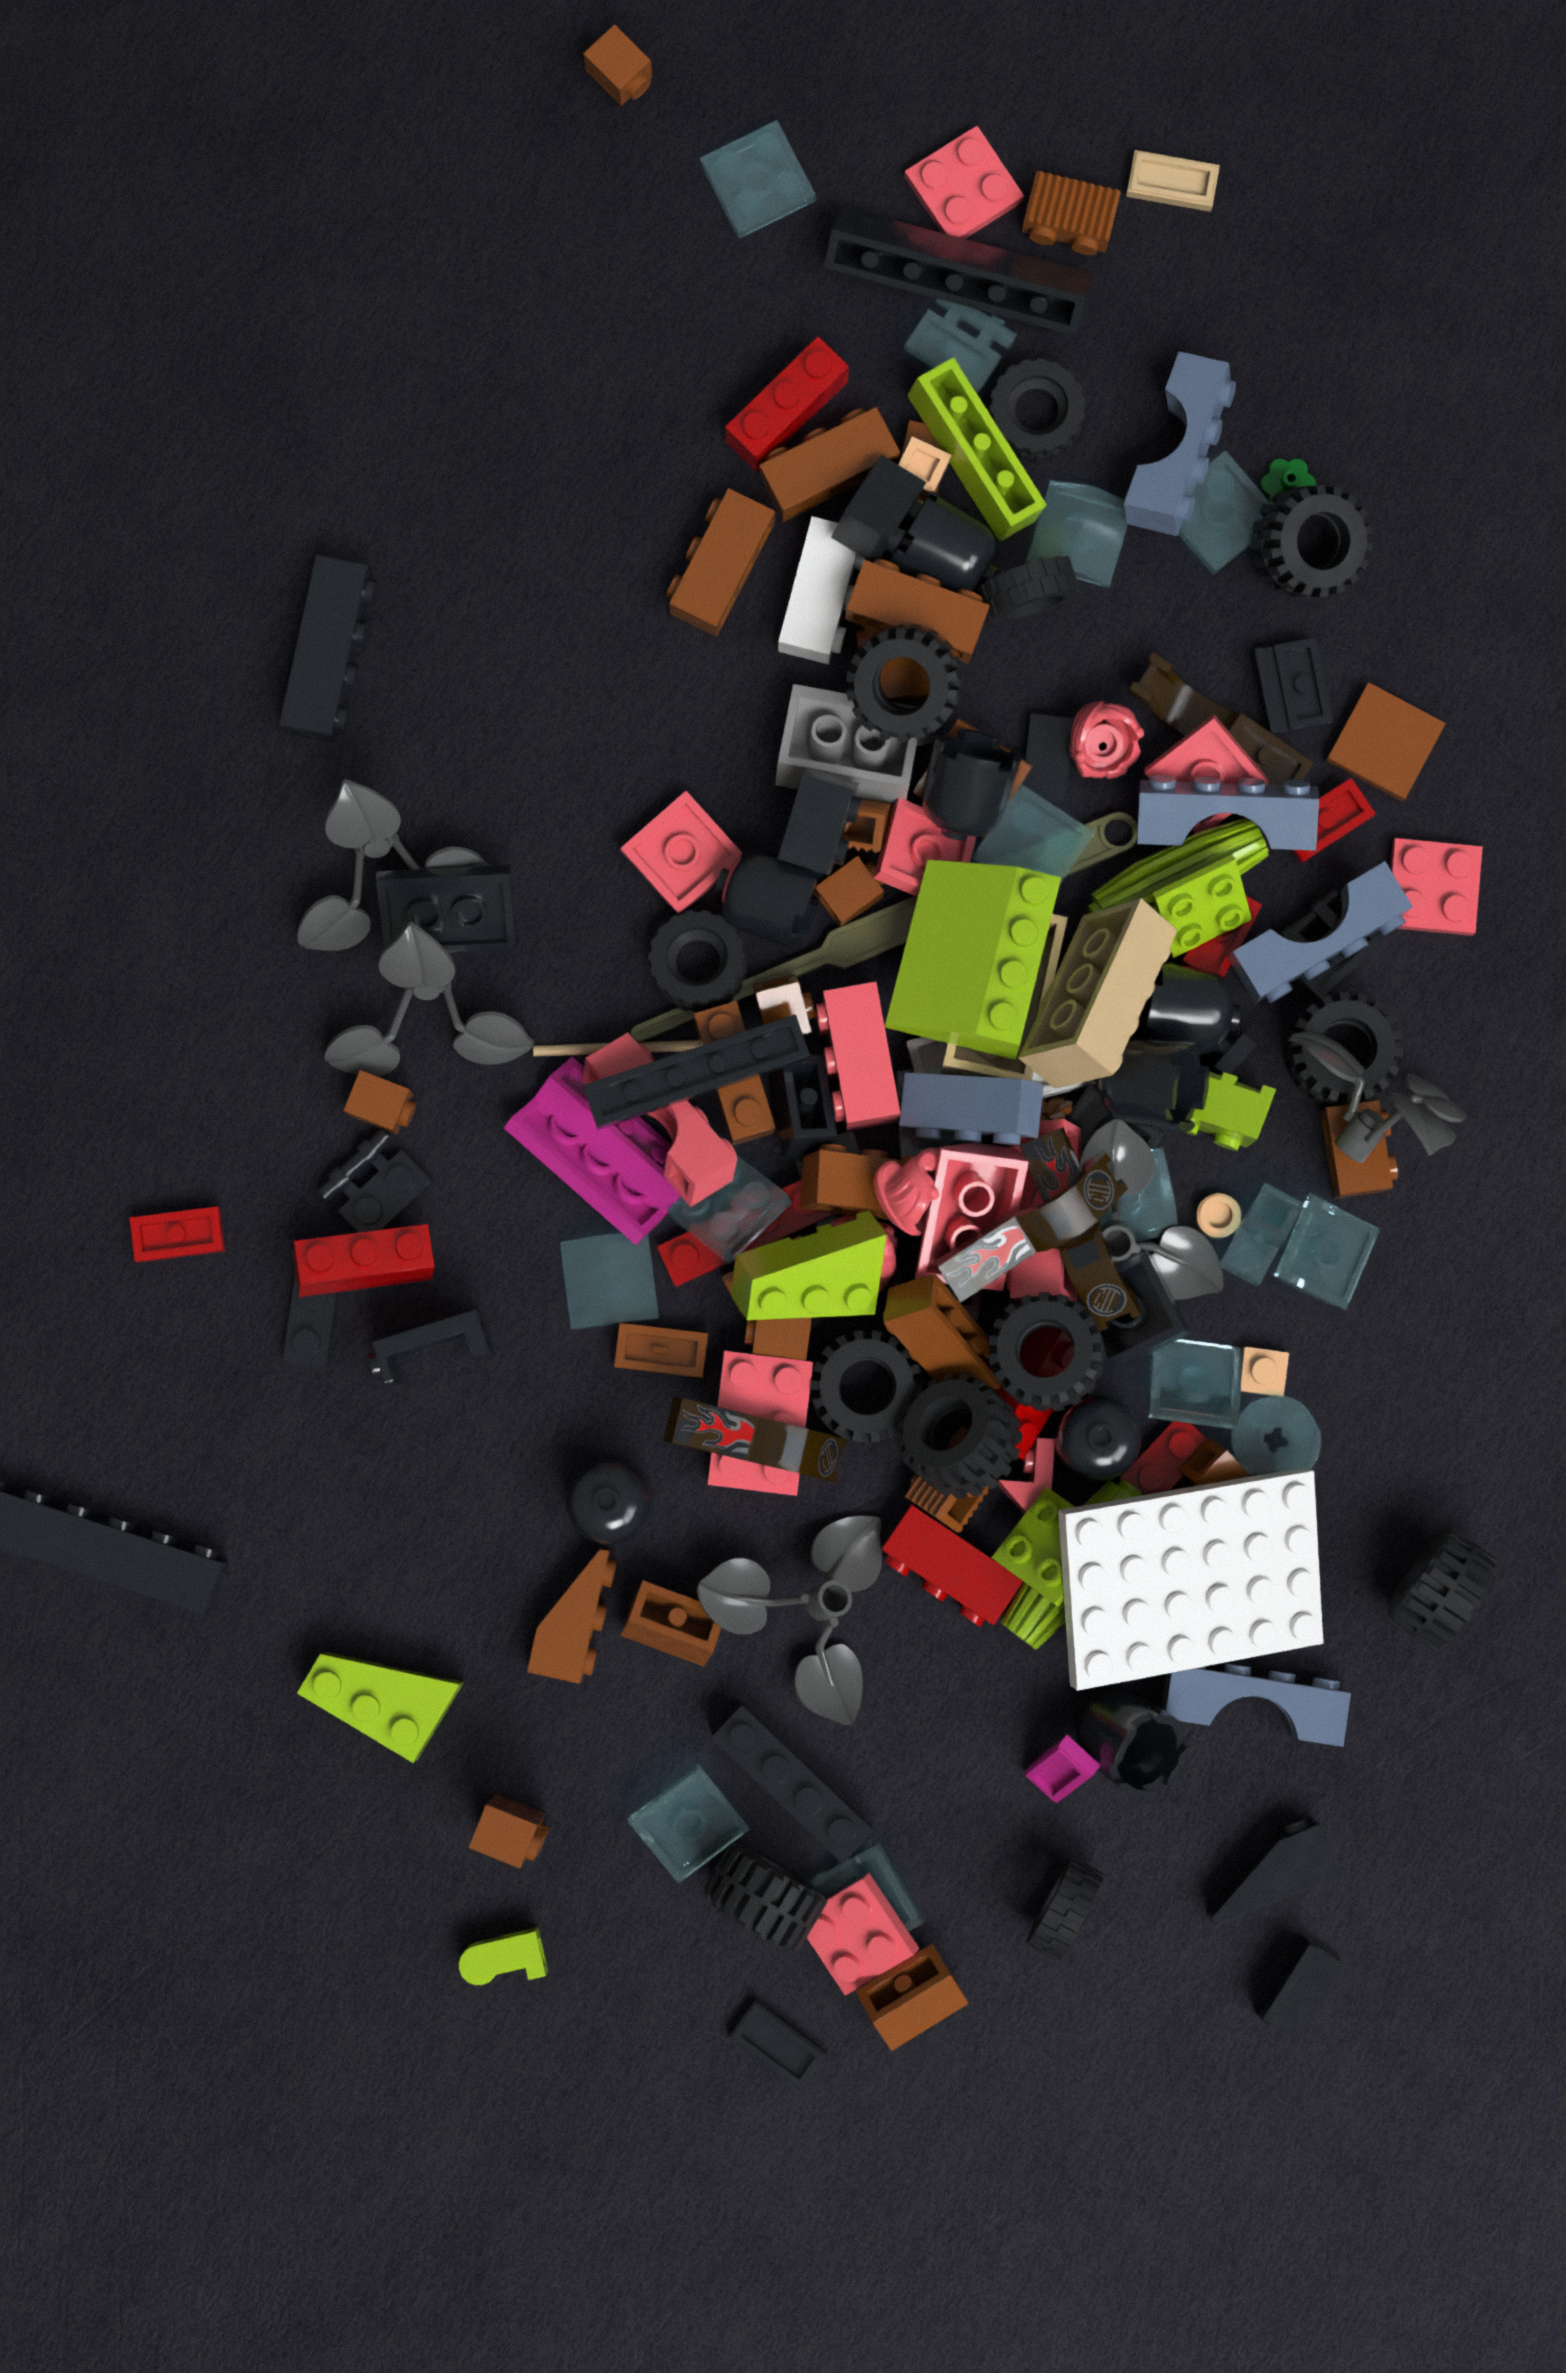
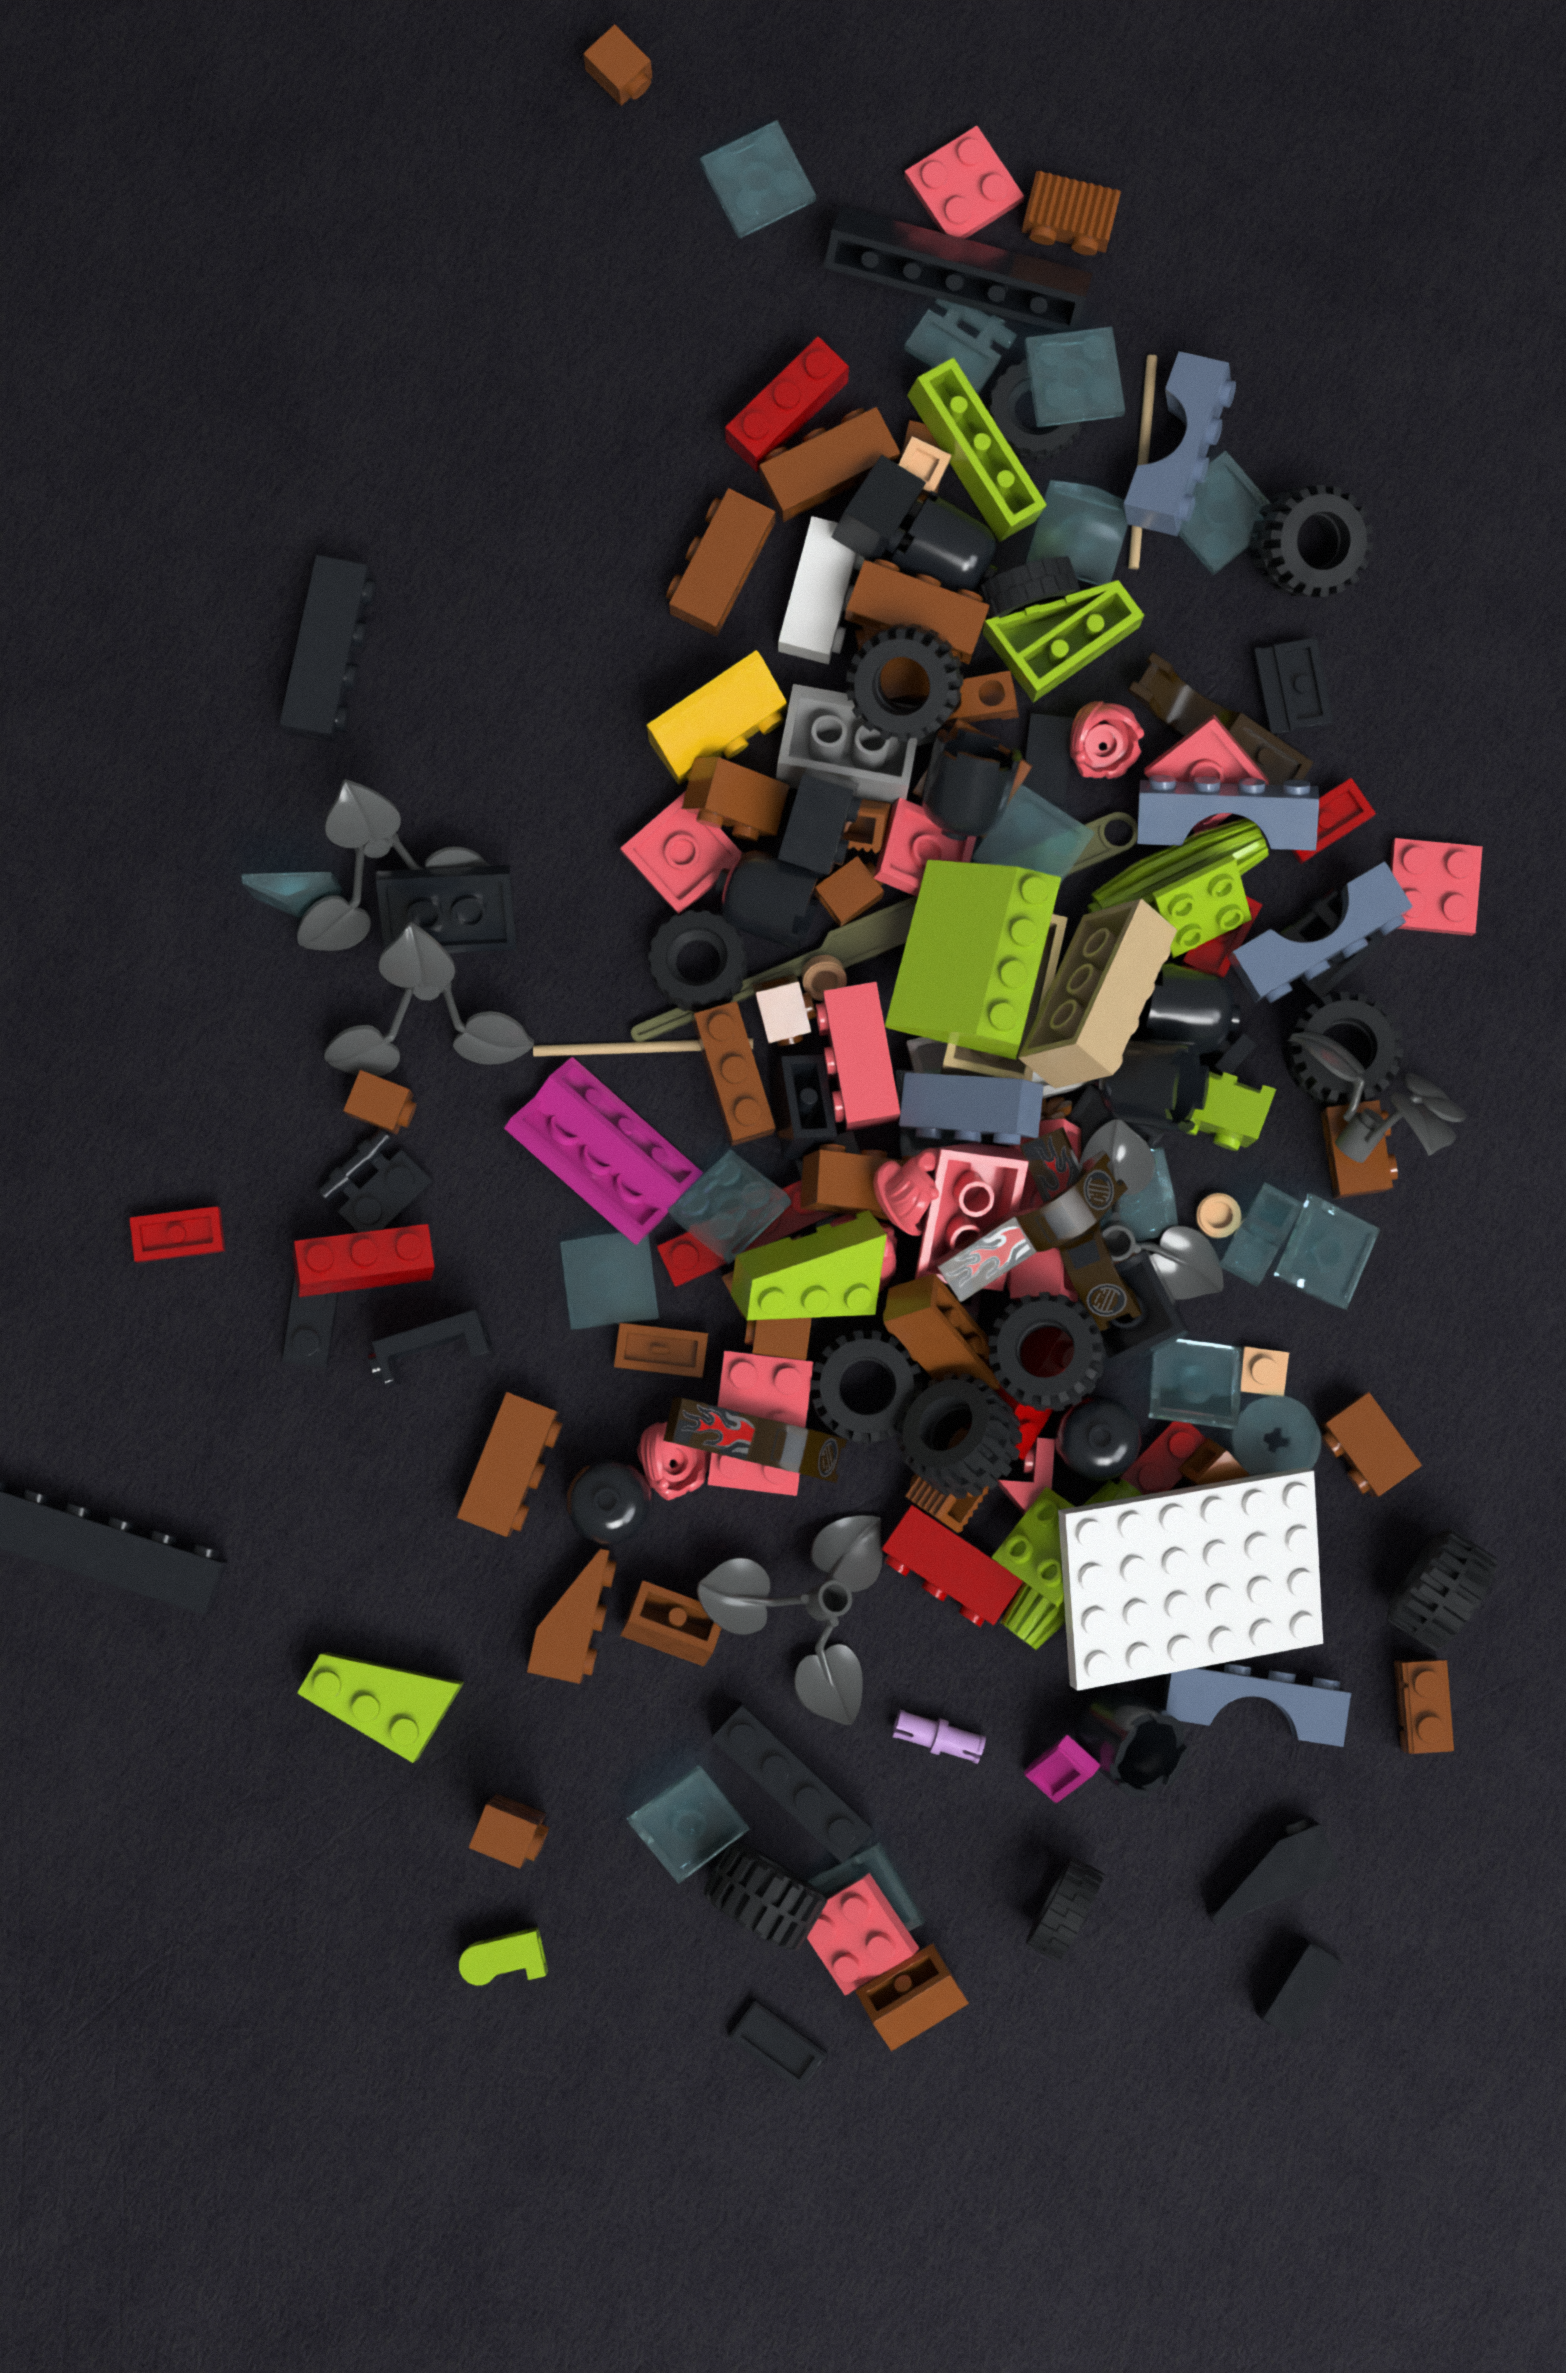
coral arch [582,1032,738,1207] -> none
black plate [583,1014,810,1130] -> none
tan tile [1126,150,1220,212] -> none
green plant [1260,459,1316,504] -> none
dark orange tile [1326,682,1446,802] -> none
none -> clear light blue slope [242,872,342,918]
none -> dark orange brick [457,1392,563,1537]
none -> coral hair [637,1421,711,1500]
none -> yellow slope [647,650,787,785]
none -> dark orange brick [681,757,790,842]
none -> light nougat tile [801,955,847,1001]
none -> lavender pin [892,1709,986,1764]
none -> dark orange leg [942,671,1019,726]
none -> lime wedge [982,580,1144,703]
none -> clear light blue plate [1024,327,1125,427]
none -> tan axle [1128,355,1157,569]
none -> dark orange brick [1319,1392,1422,1497]
none -> dark orange brick [1394,1658,1454,1754]

